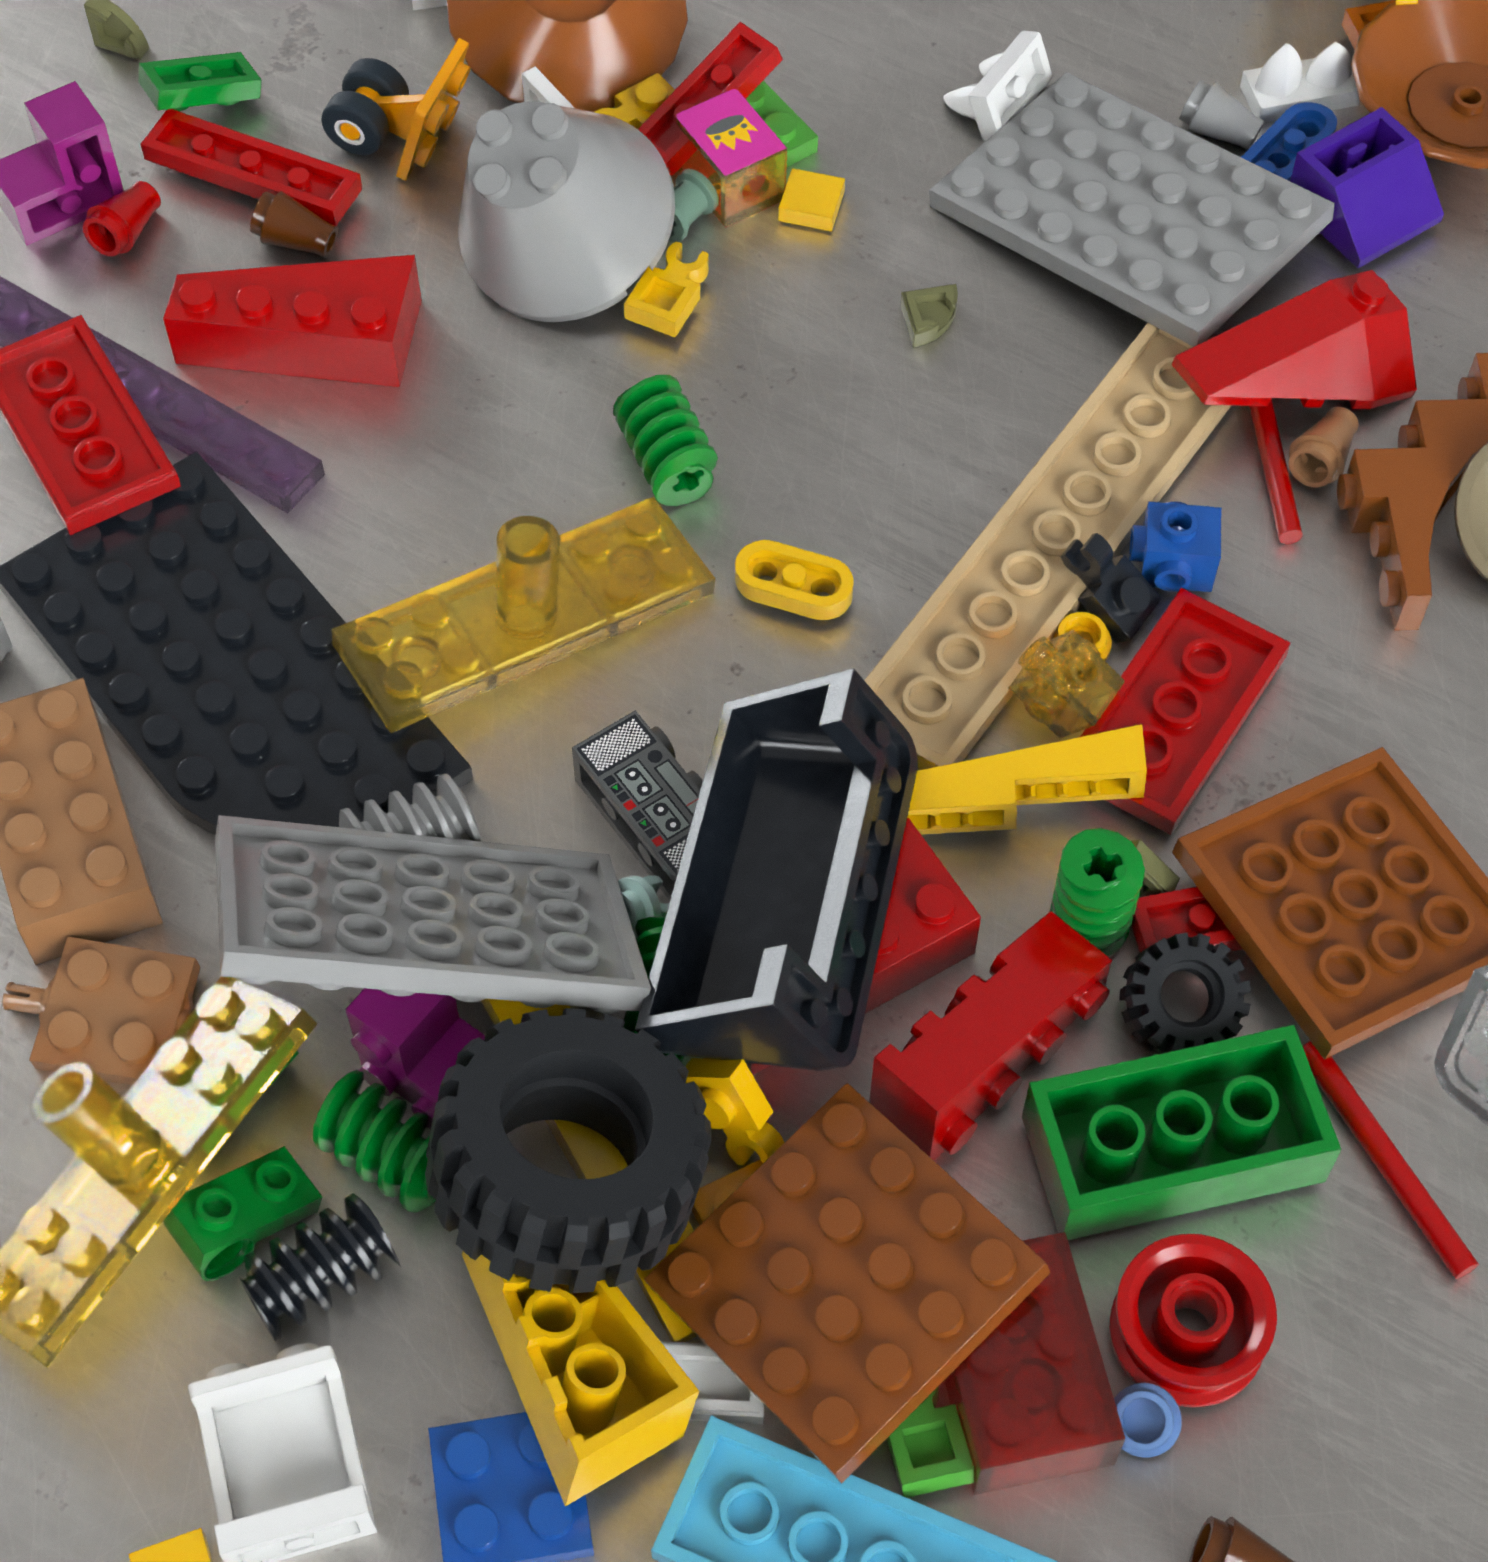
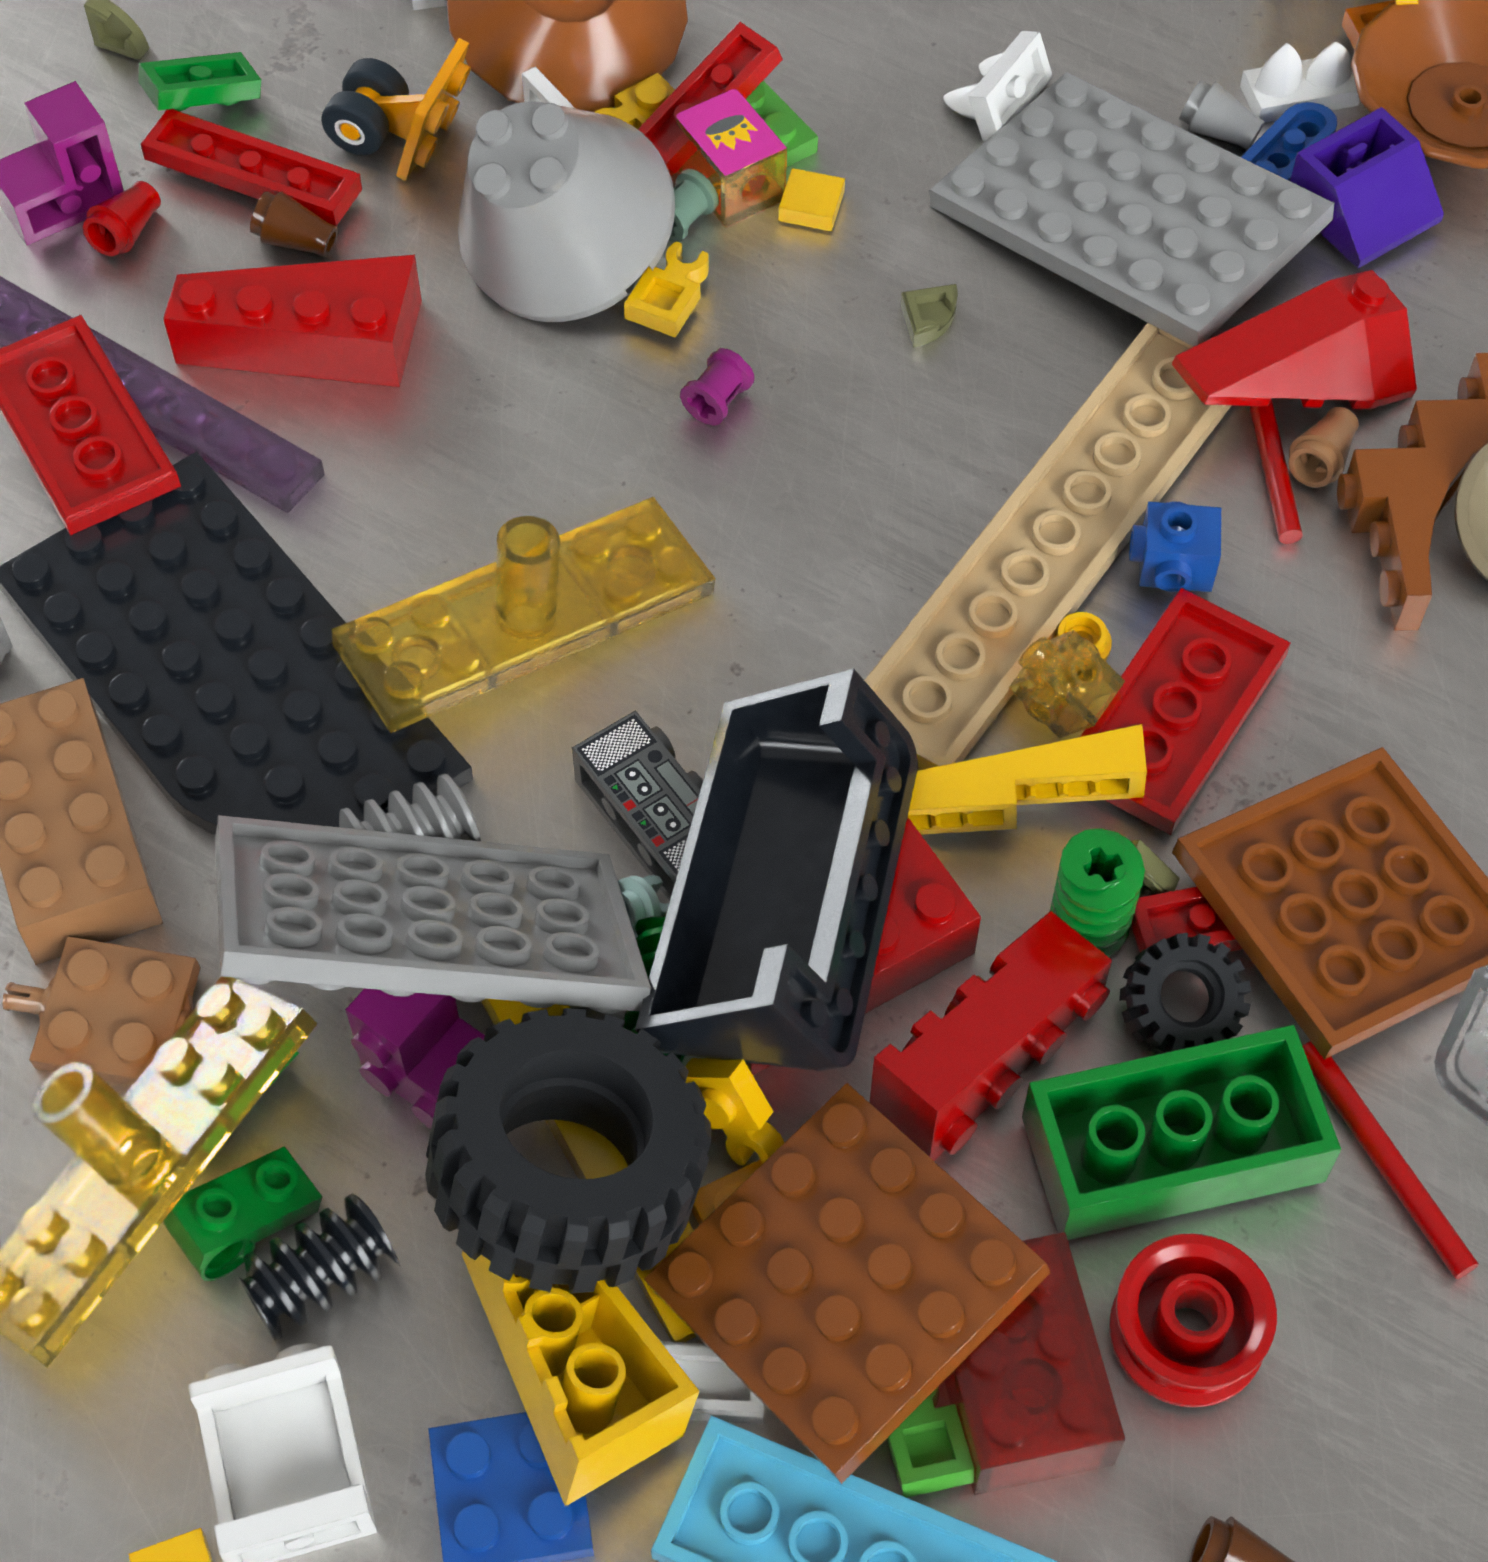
green piece [313,1070,436,1213] -> none
green piece [613,375,718,506] -> none
yellow plate [735,540,854,620] -> none
black plate [1061,533,1162,644] -> none
medium blue plate [1108,1383,1182,1458] -> none
none -> magenta bush [680,348,755,426]

